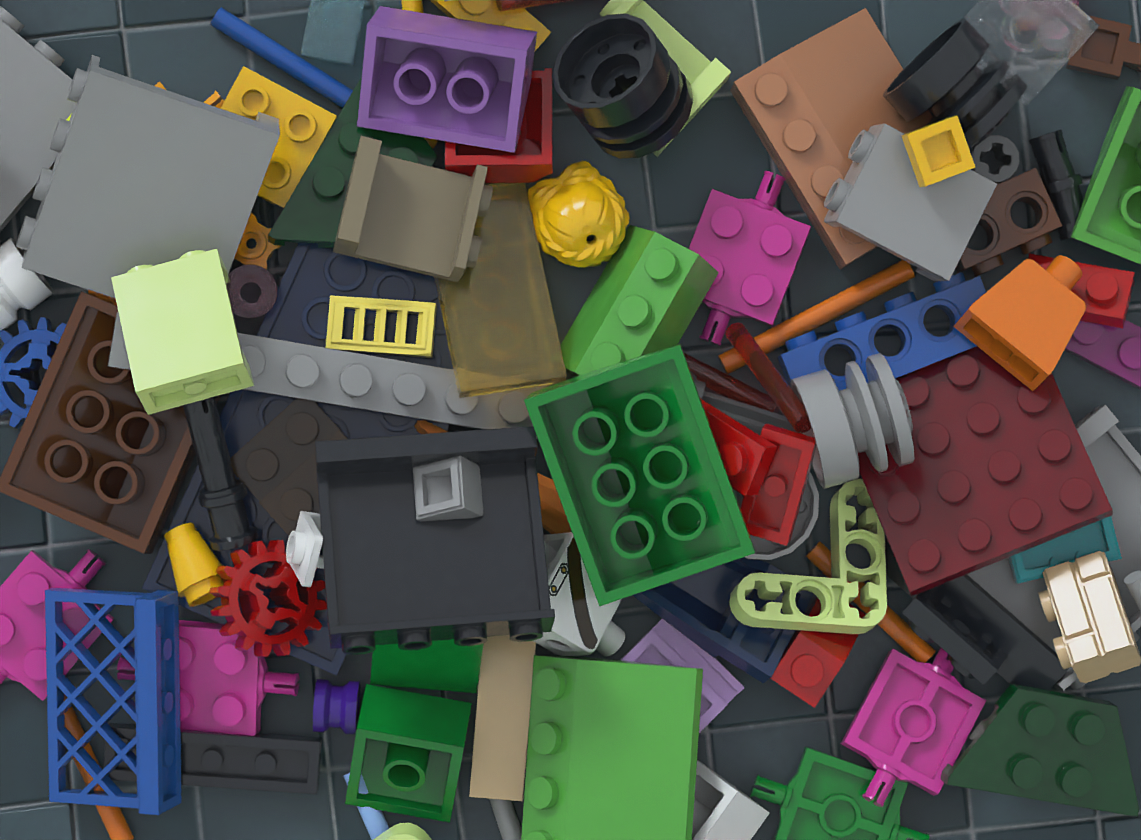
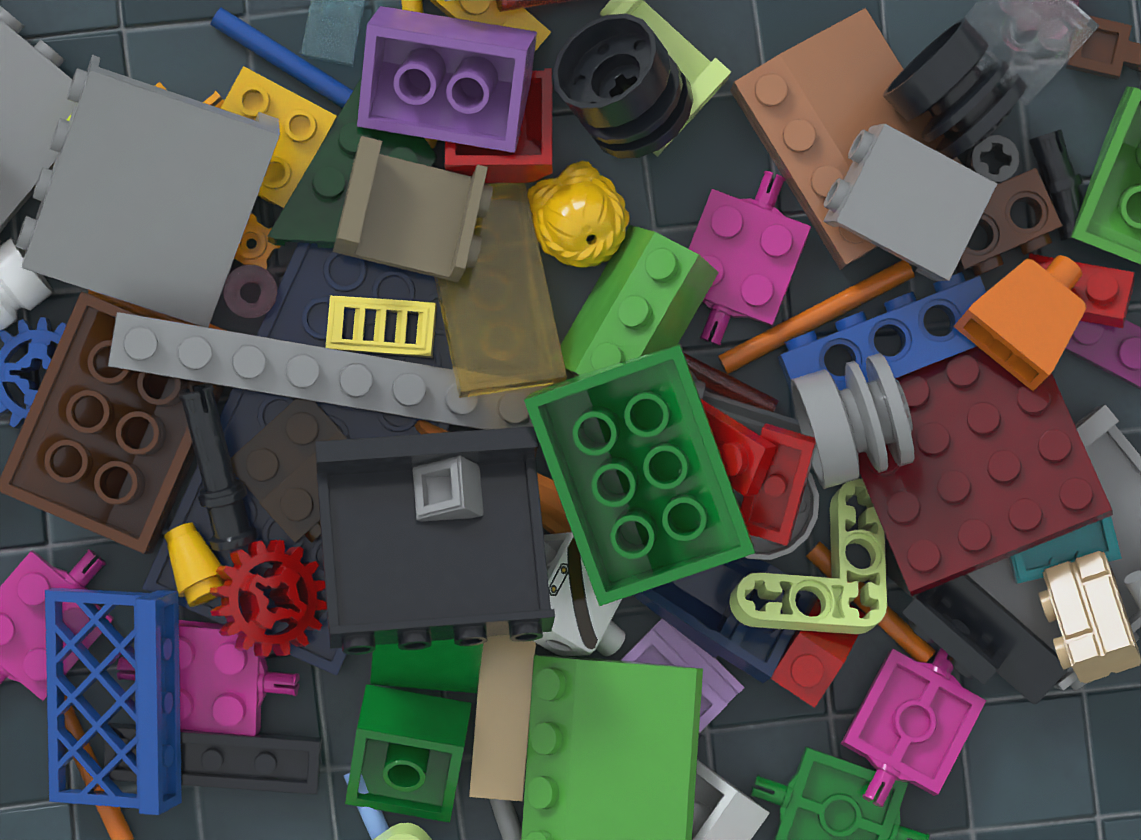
yellowish green panel [111,249,254,415] -> none
white bracket [286,511,324,587] -> none
dark purple wheel [313,679,361,735] -> none
clear red bar [725,322,811,433] -> none
yellow plate [901,116,976,187] -> none
dark green wing [940,684,1139,817] -> none

